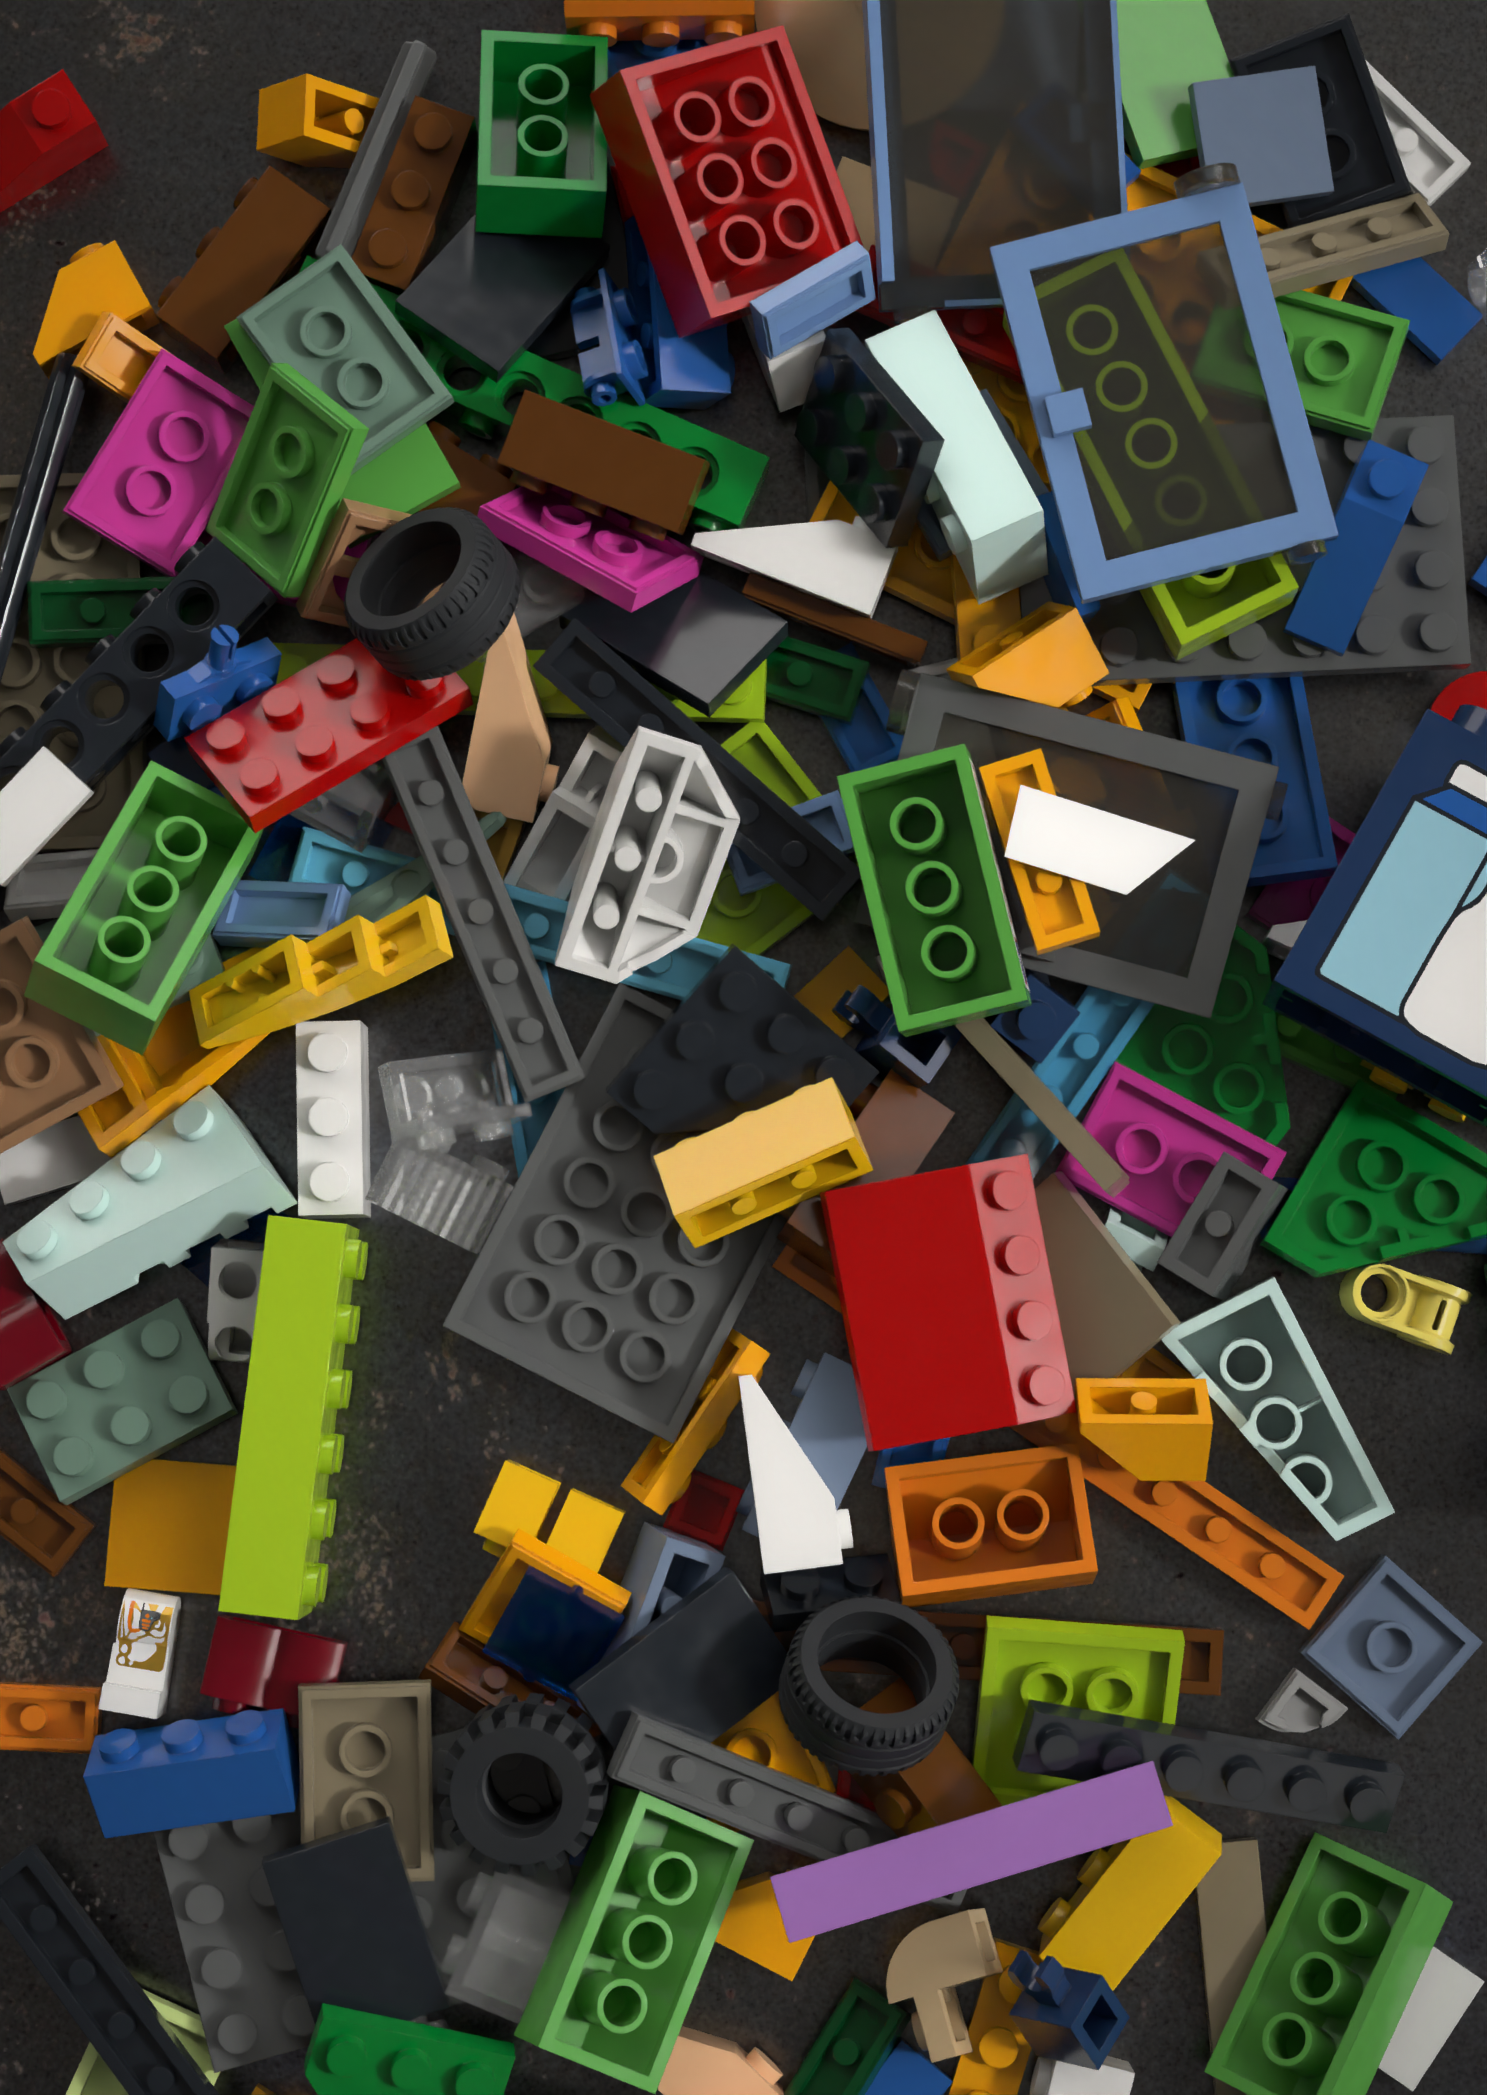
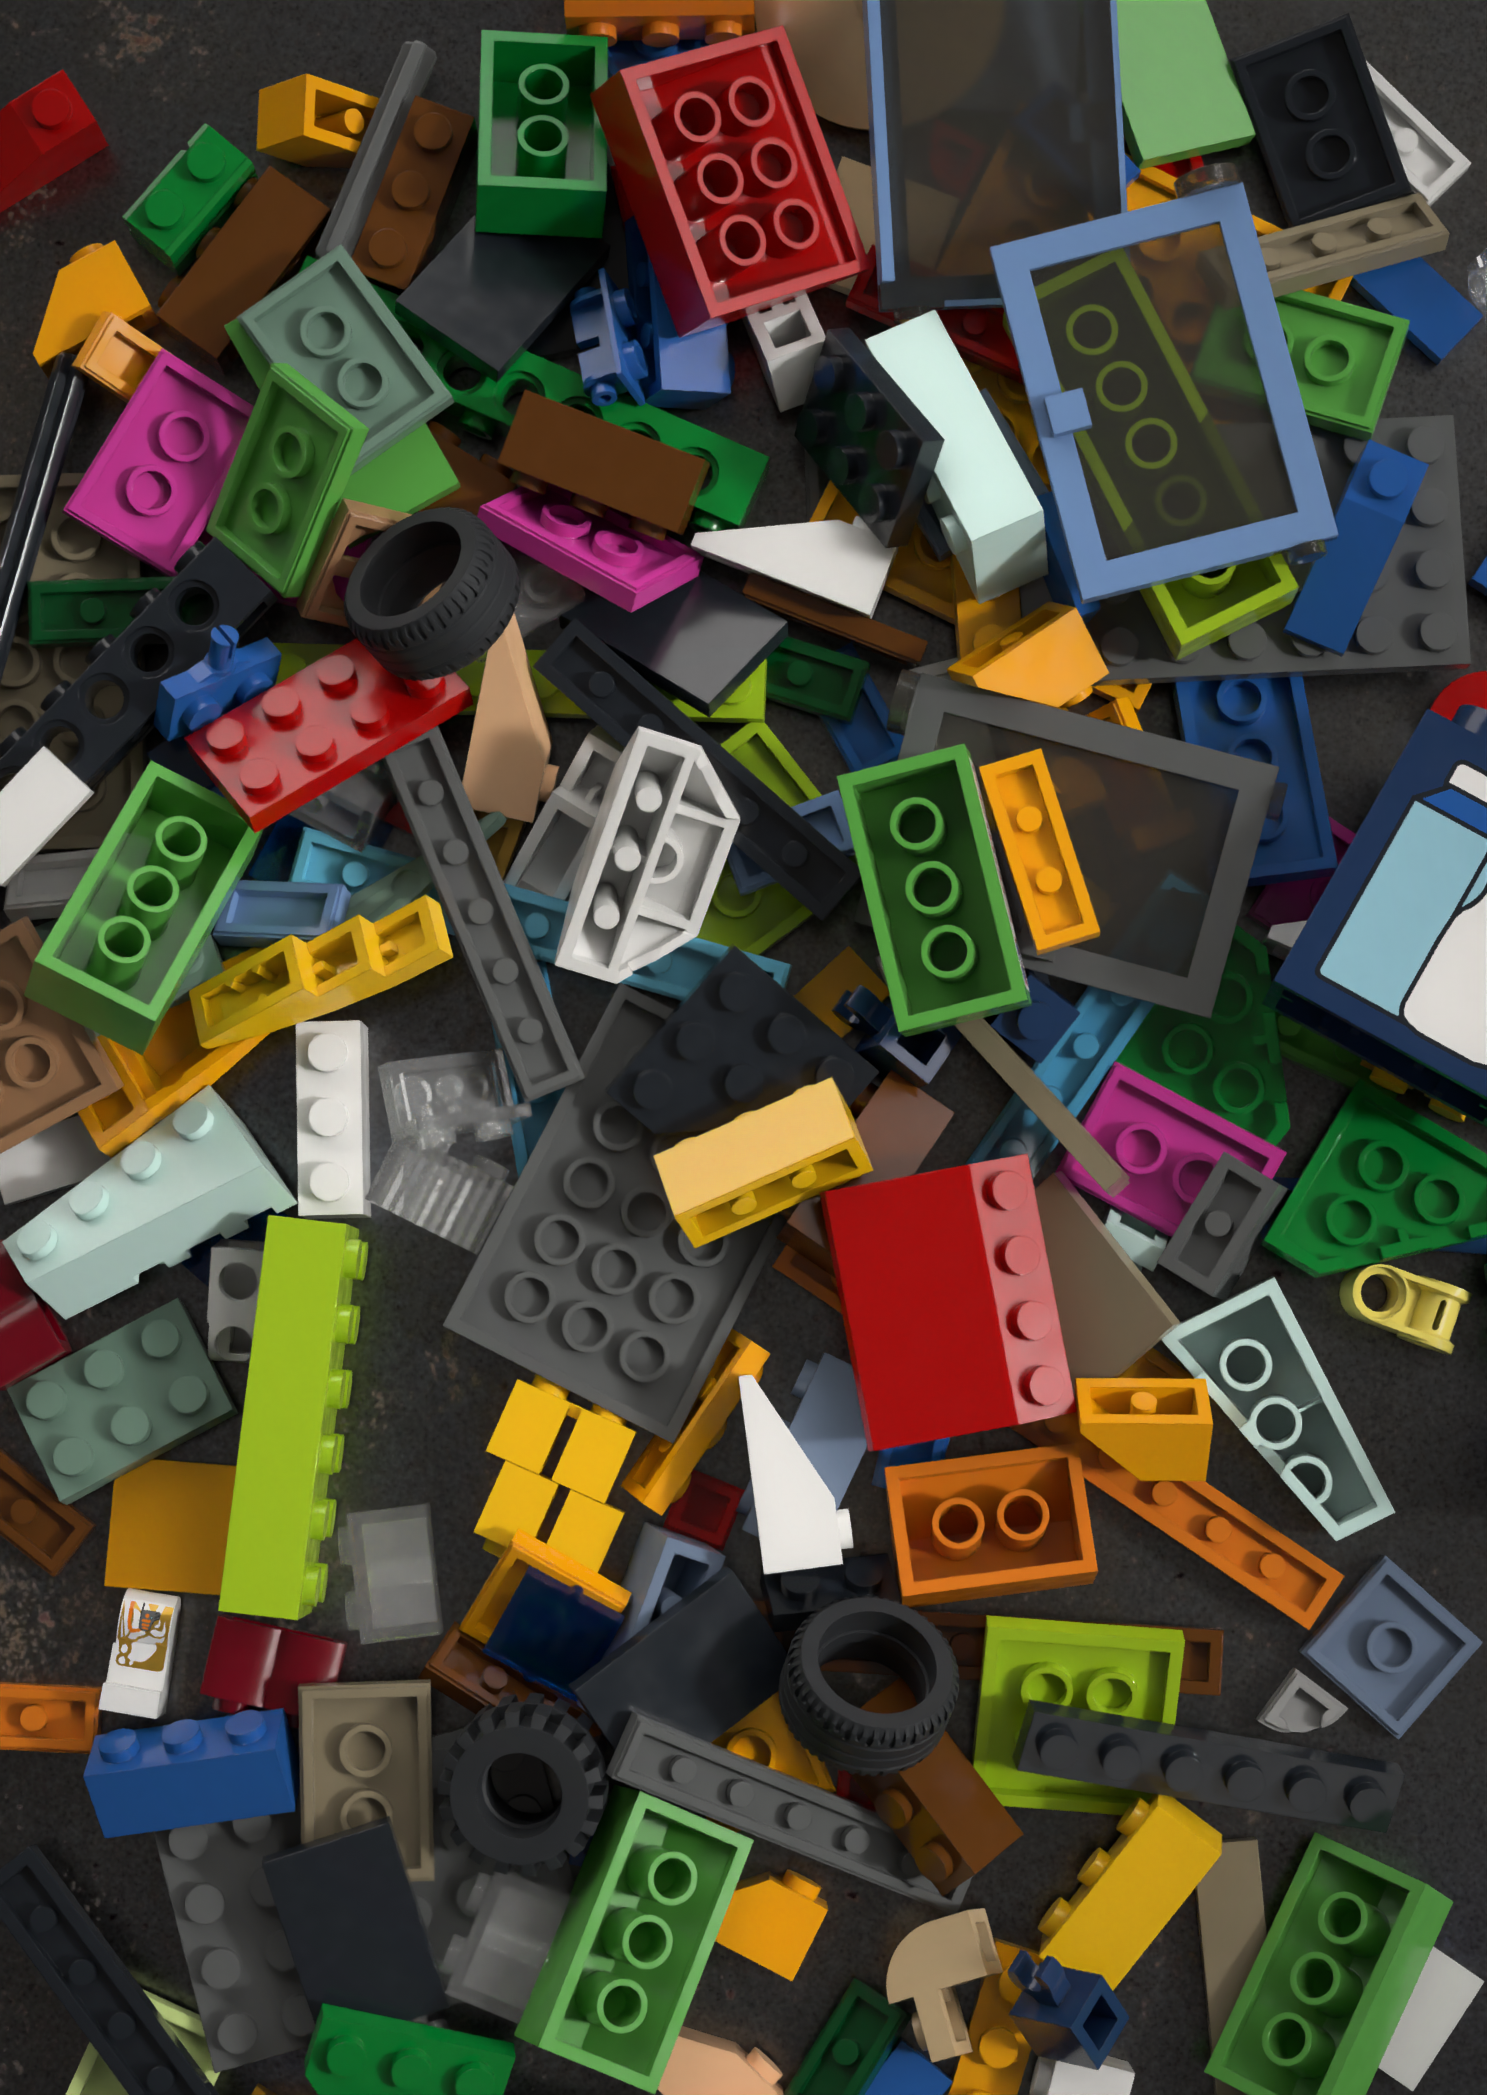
medium blue tile [750,241,876,359] -> none
medium lavender tile [770,1761,1173,1943] -> none
white sticker [1004,785,1195,895] -> none
sand blue tile [1188,66,1334,207] -> none
none -> green brick [122,123,259,276]
none -> clear brick [338,1502,444,1645]
none -> yellow piece [486,1374,638,1504]

